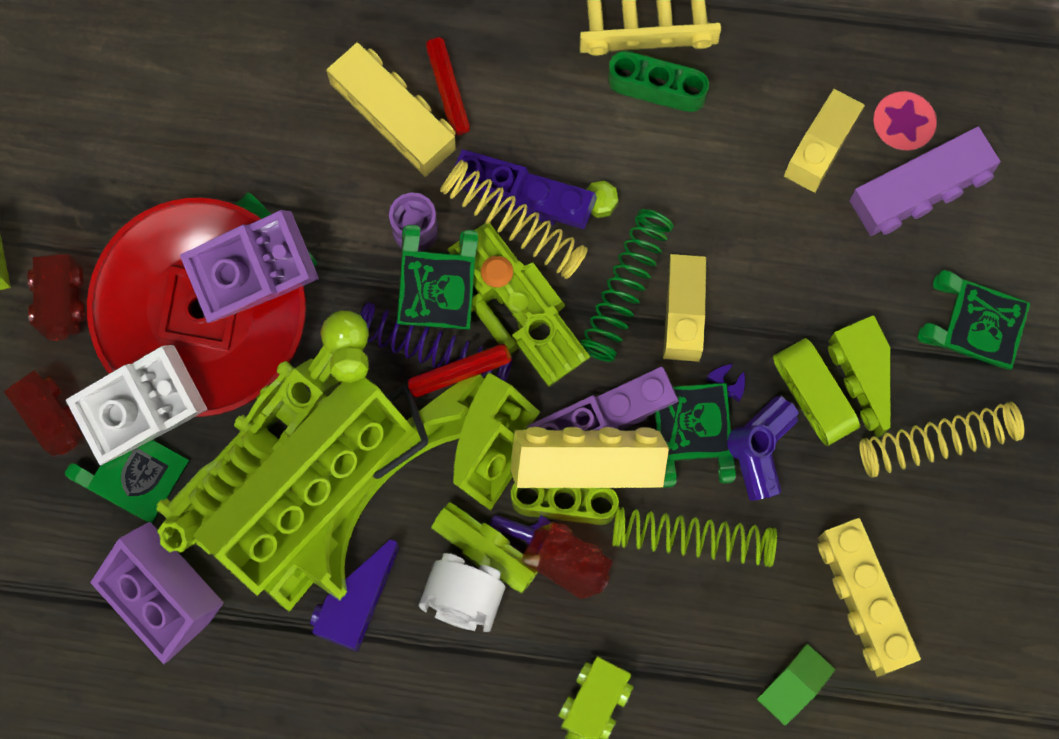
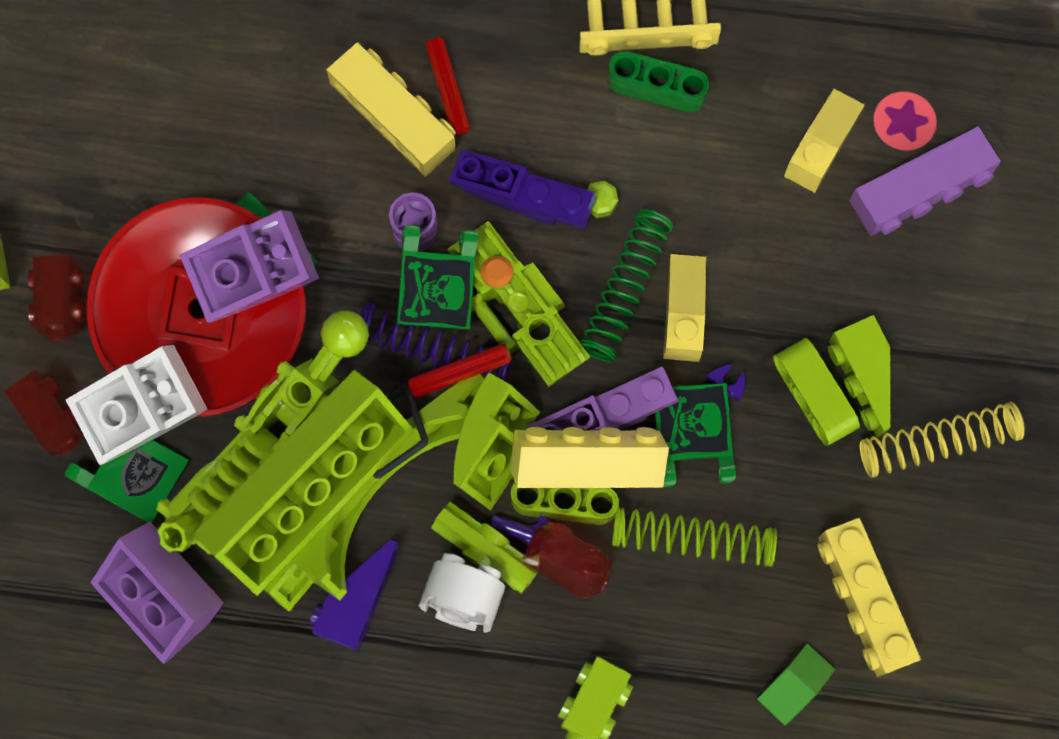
lime tile [330,347,368,383] -> none
light yellow piece [440,160,588,279] -> none
dark purple piece [727,396,799,501] -> none
flag [917,270,1030,371] -> none

